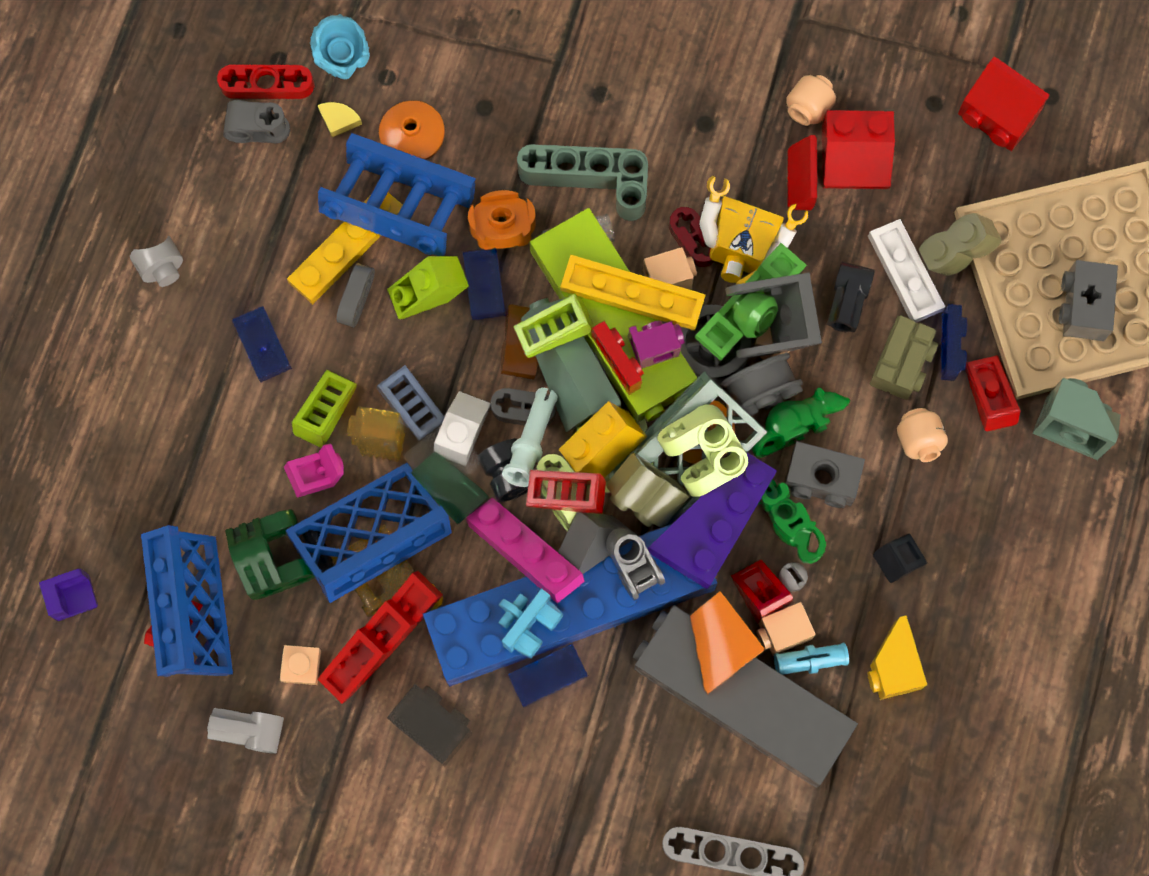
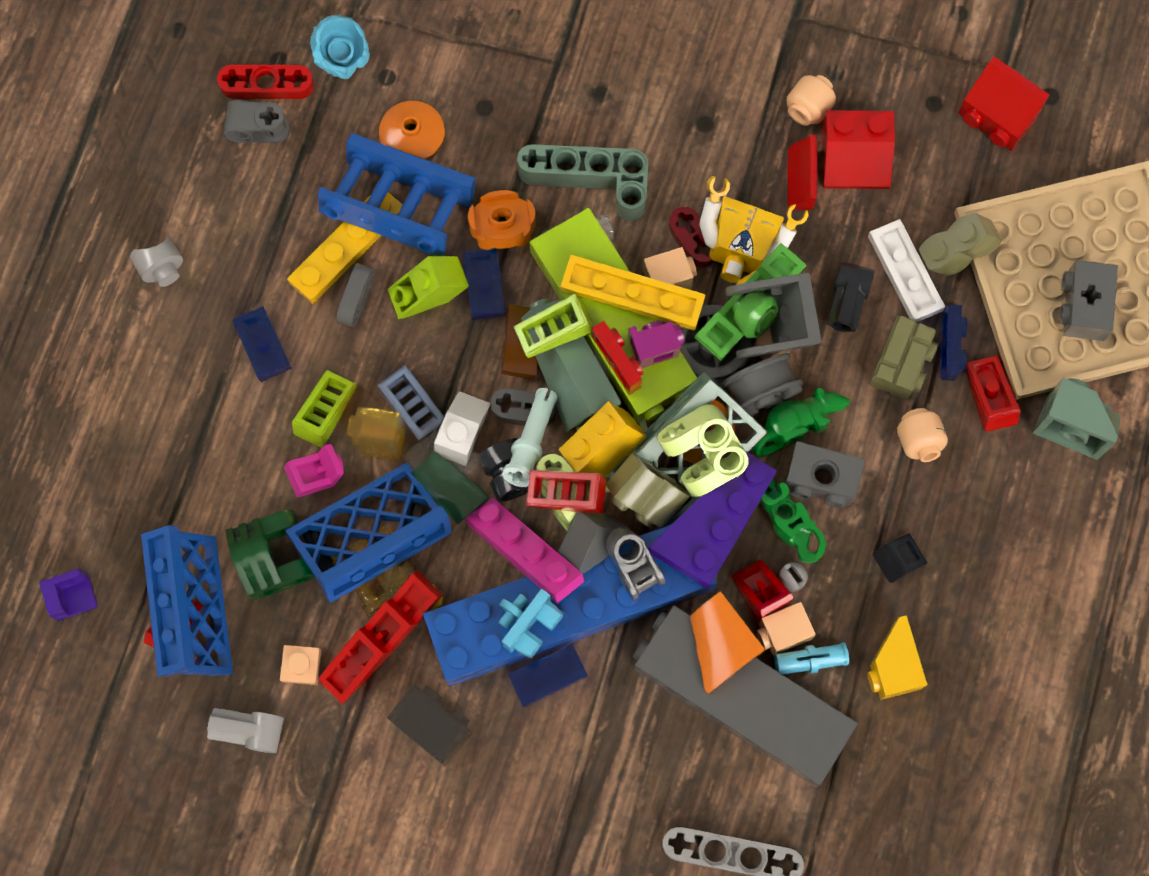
light yellow tile [318,102,362,137] -> none

